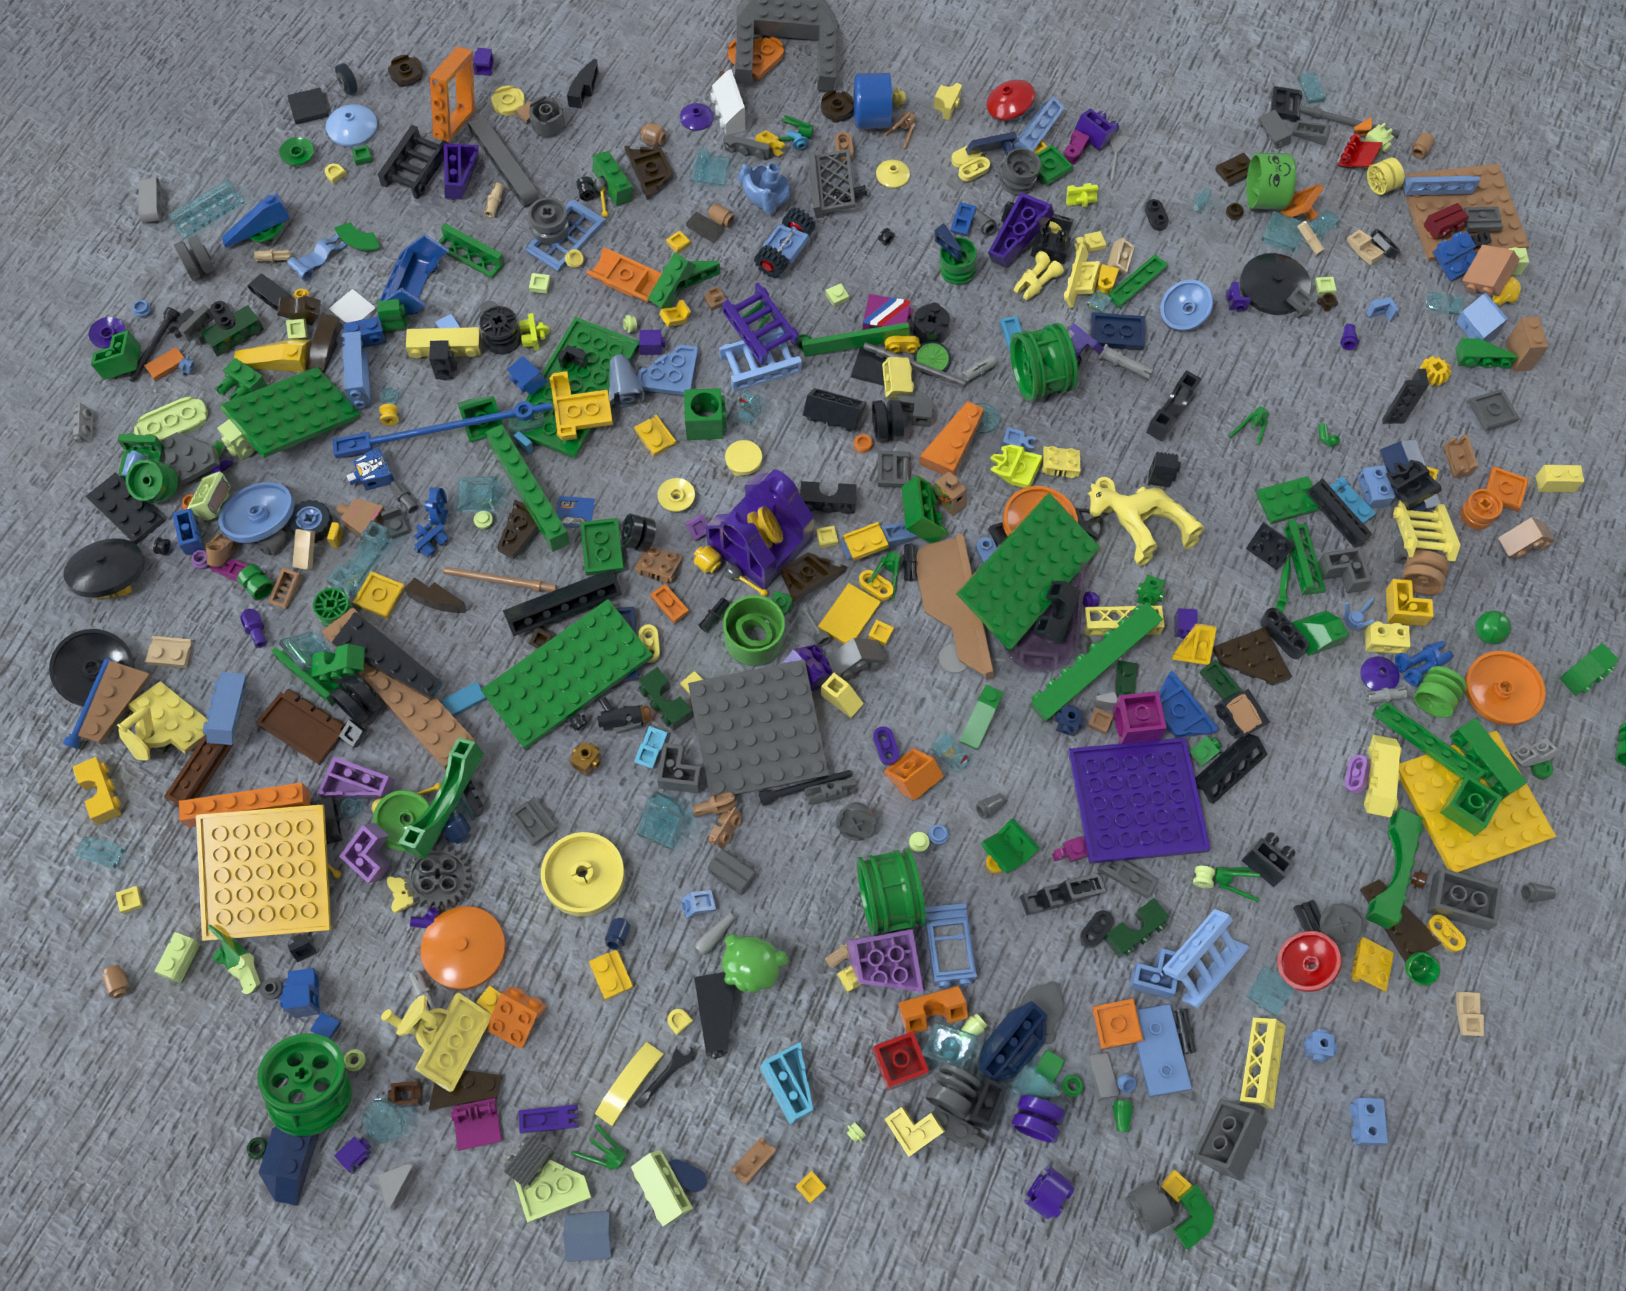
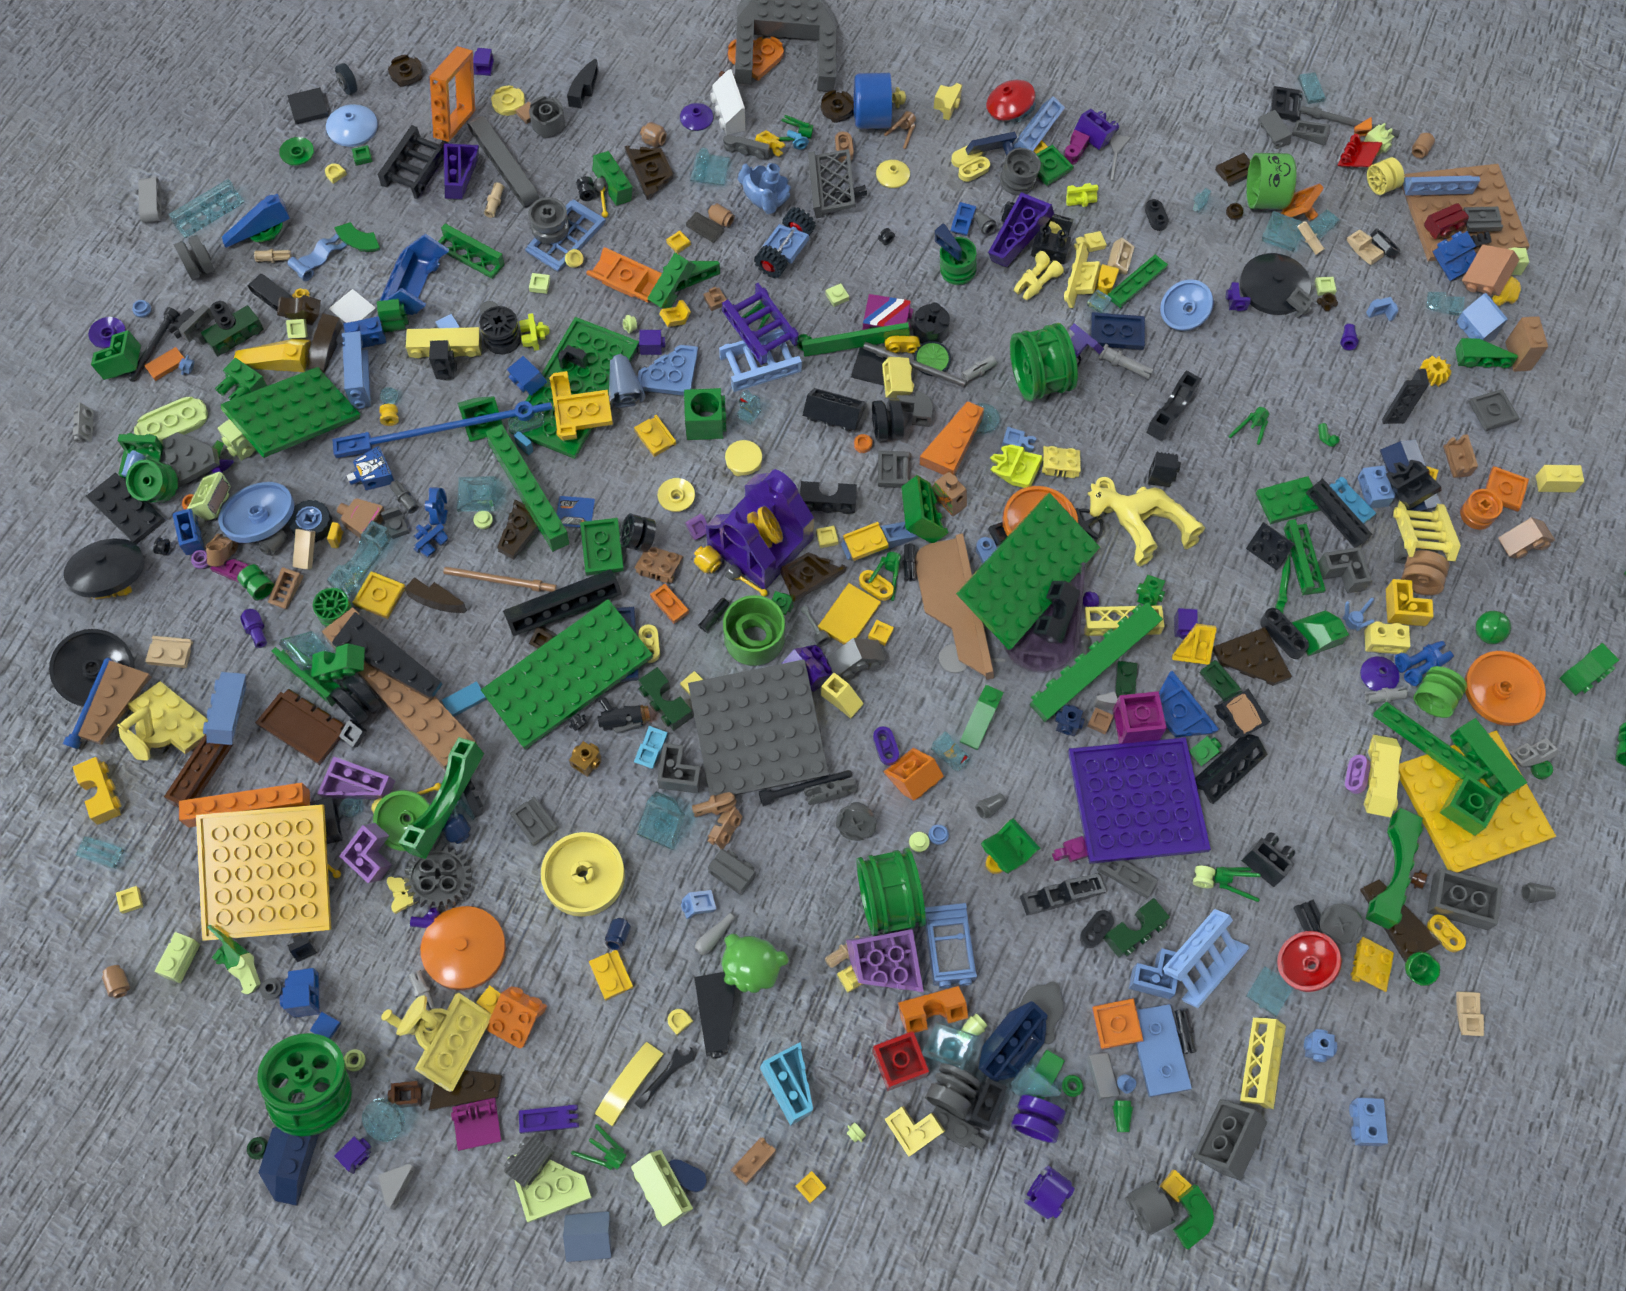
dark azure tile [999,316,1022,352] -> none

